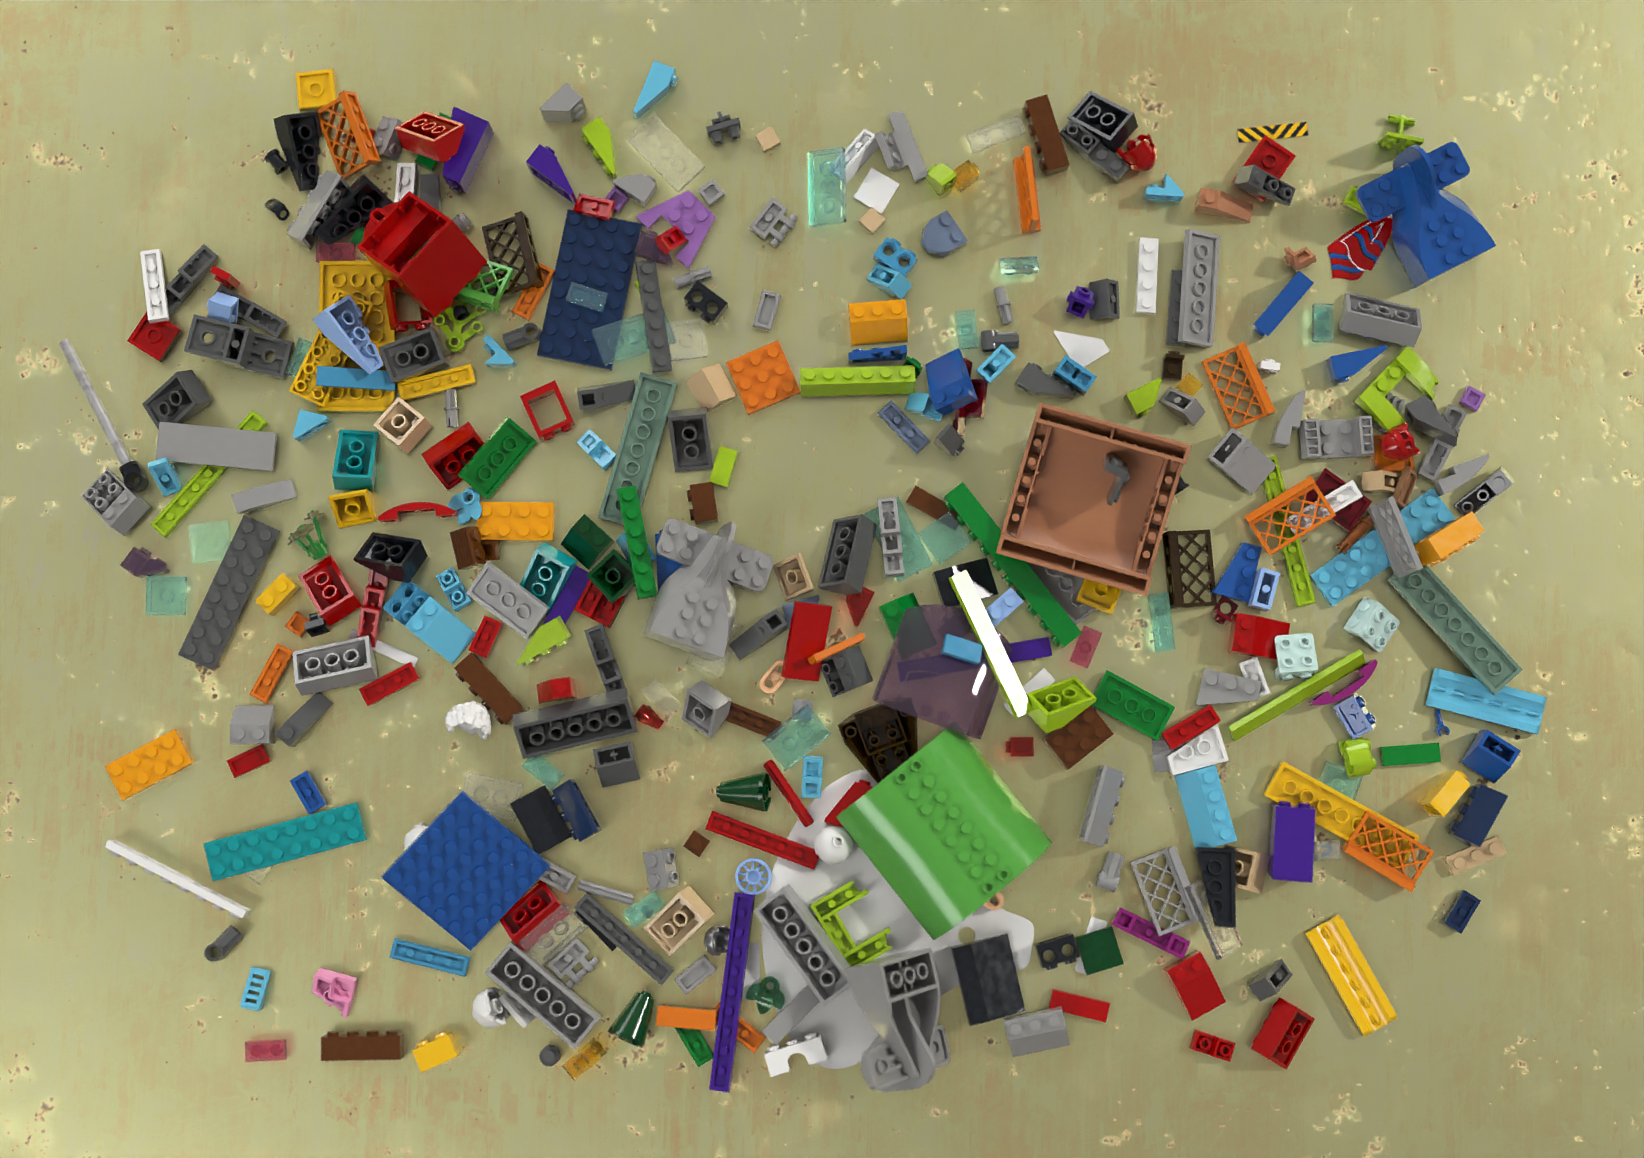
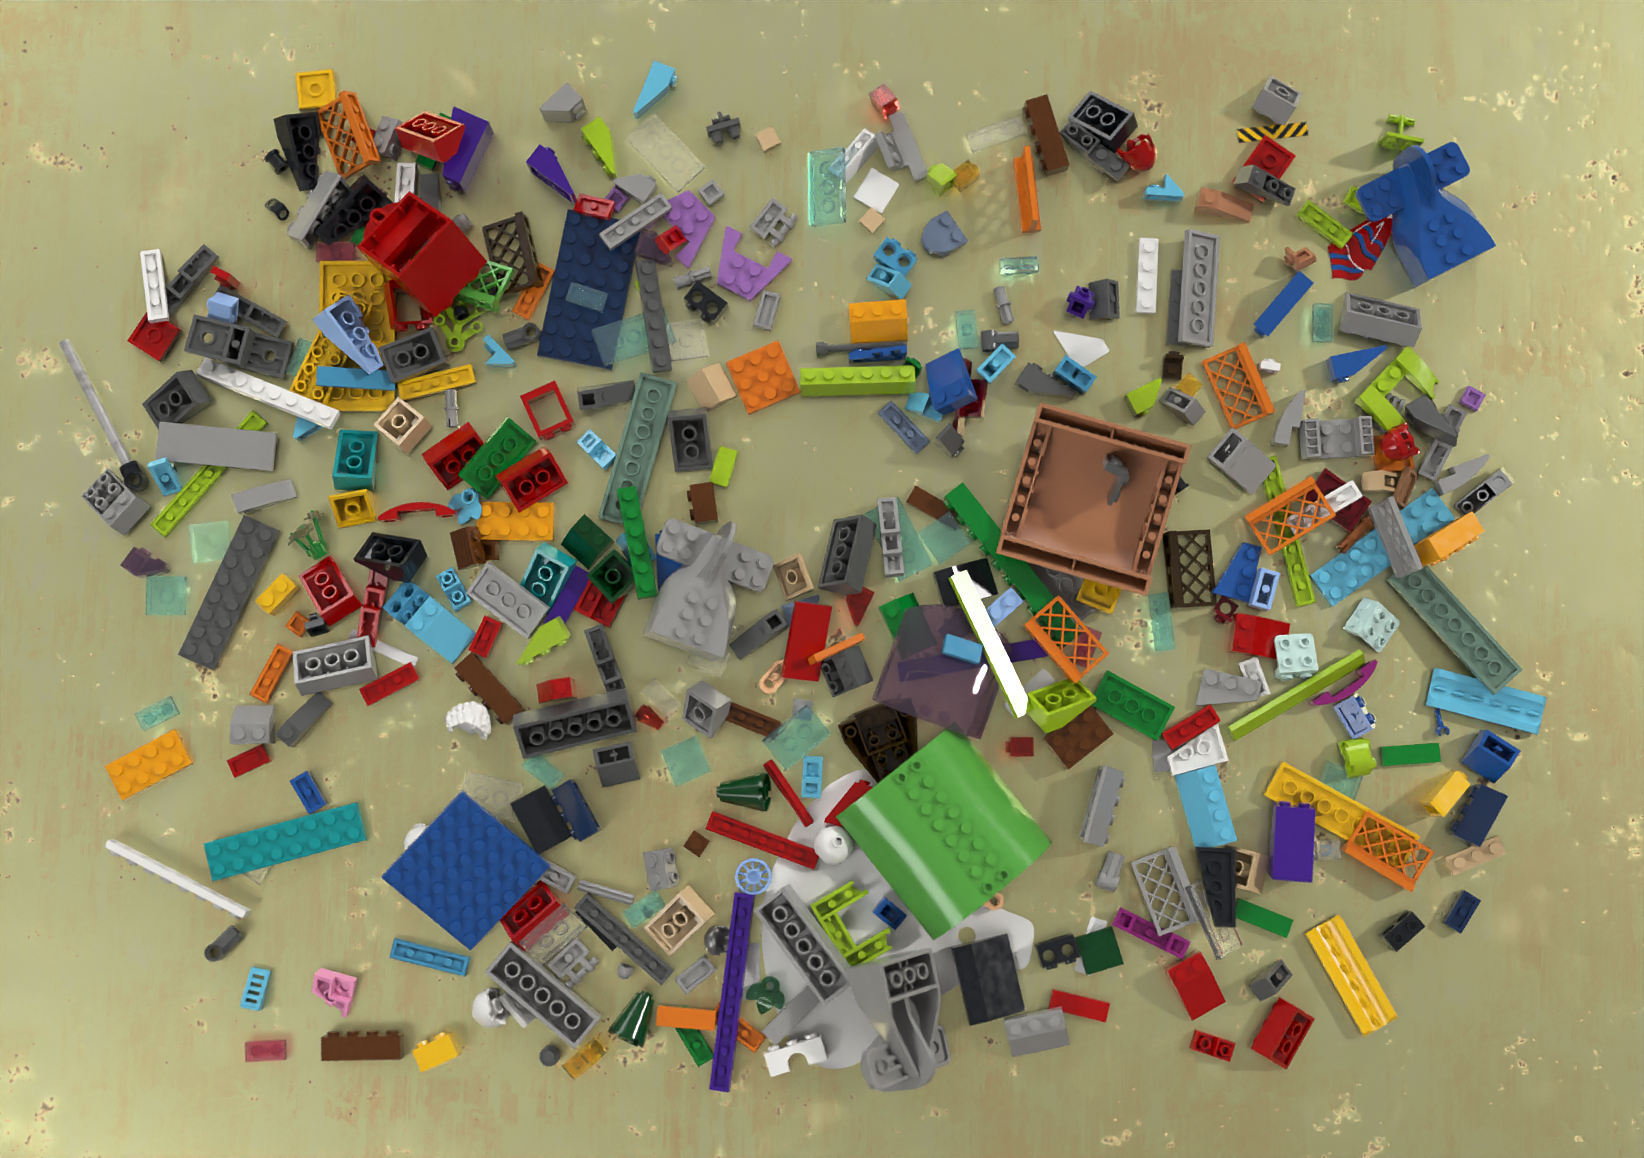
none -> clear light blue plate [135,696,180,731]
none -> white plate [196,358,340,430]
none -> red slope [495,446,568,513]
none -> light grey plate [599,193,672,251]
none -> light grey hinge [617,963,634,979]
none -> clear light blue tile [661,736,711,786]
none -> medium lavender wing [717,226,792,302]
none -> dark grey piece [816,341,907,357]
none -> clear red brick [869,83,900,119]
none -> blue slope [872,896,907,930]
none -> orange fence [1023,595,1109,684]
none -> green tile [1236,898,1294,938]
none -> light grey slope [1252,75,1302,126]
none -> lime tile [1296,199,1354,249]
none -> black brick [1377,910,1426,952]

